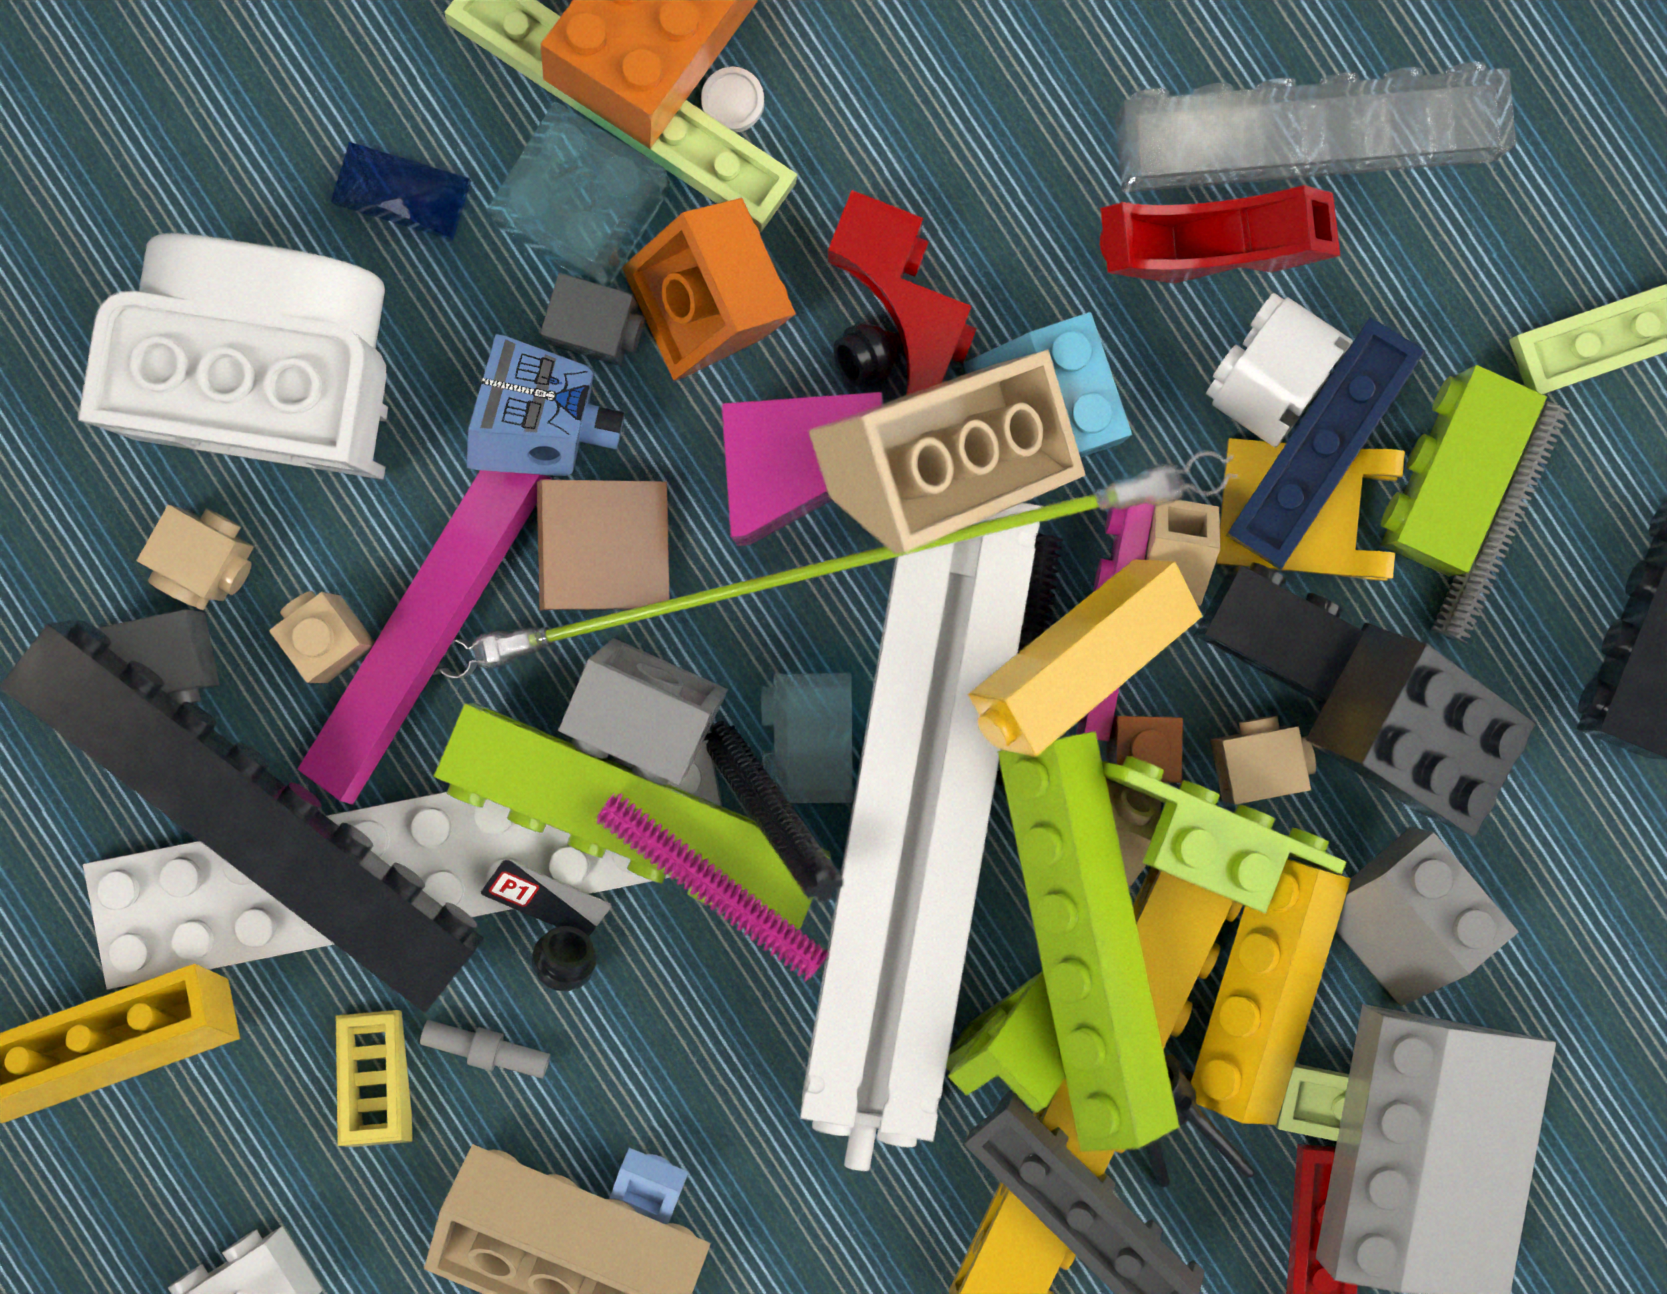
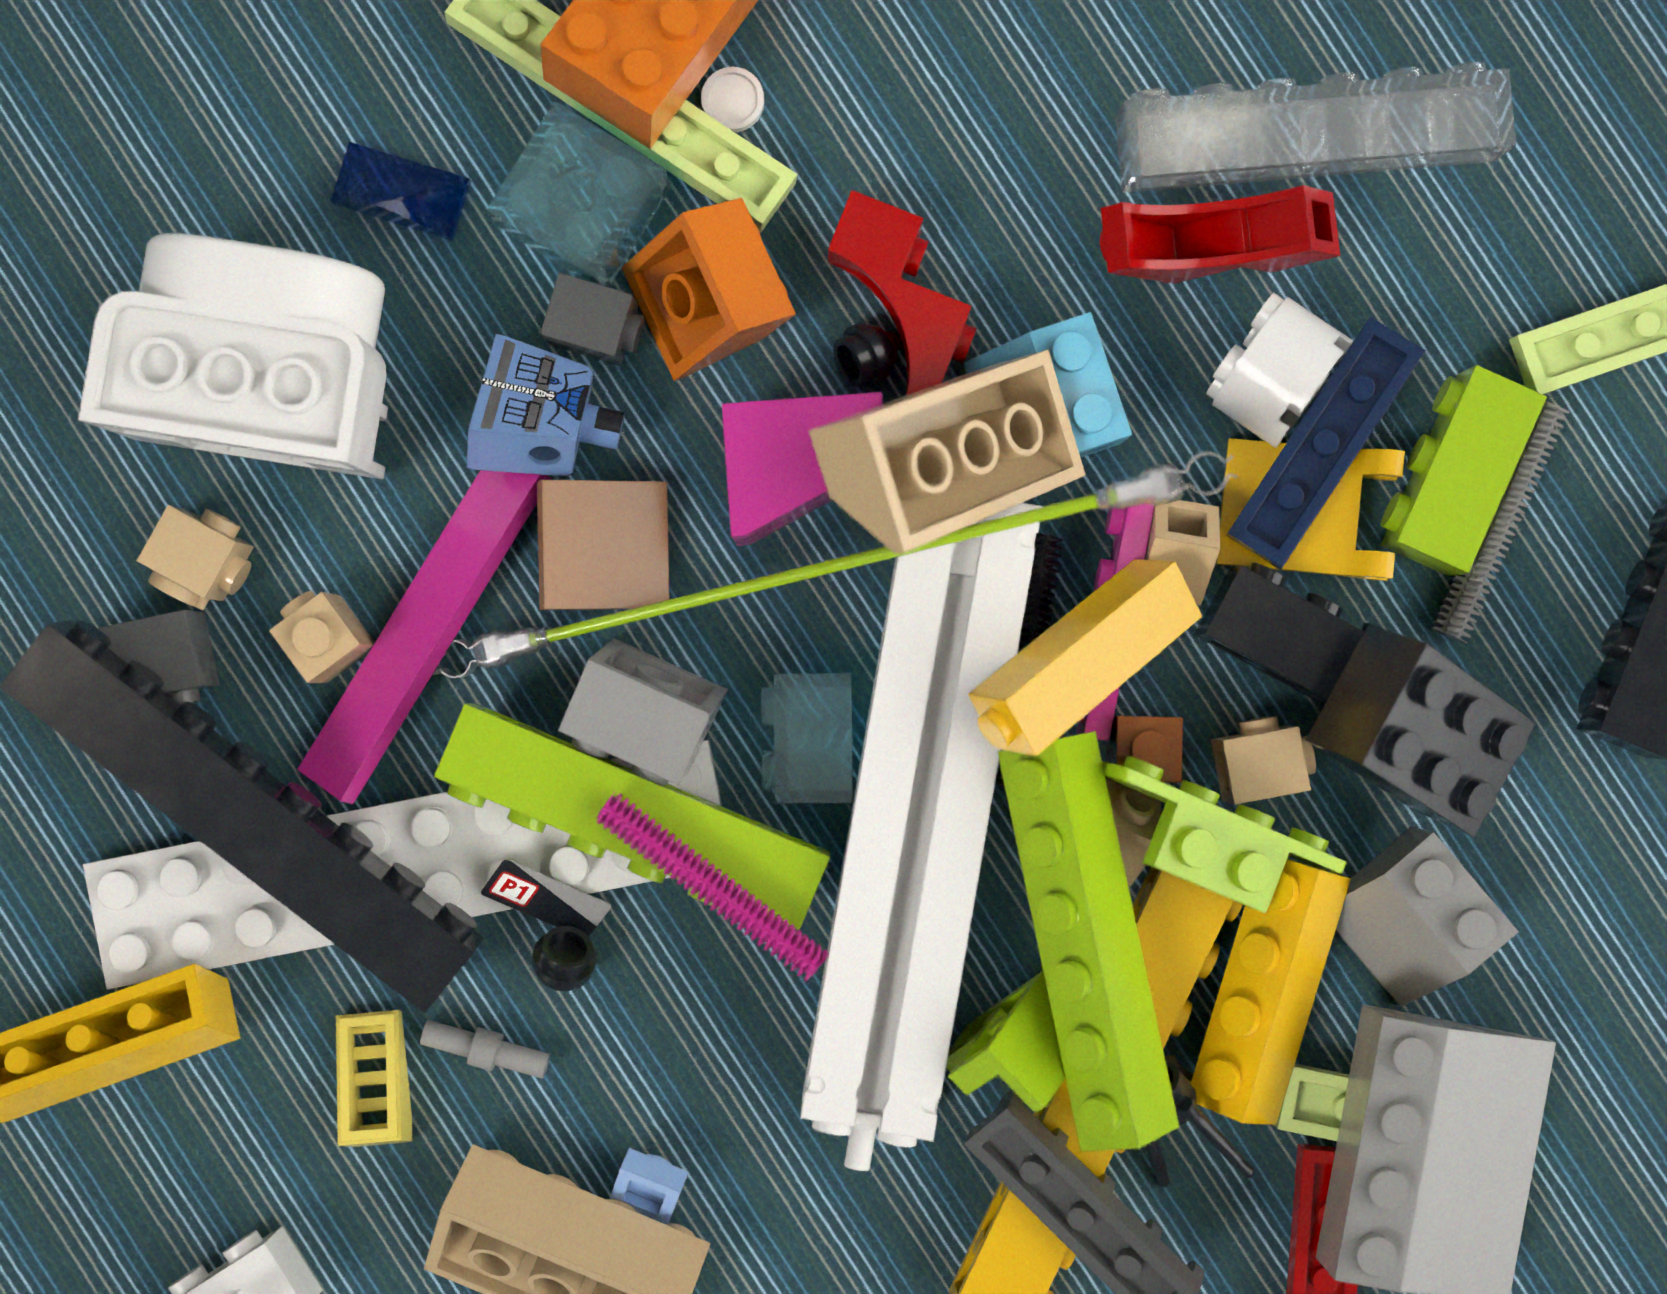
black axle [704,720,844,902] -> none

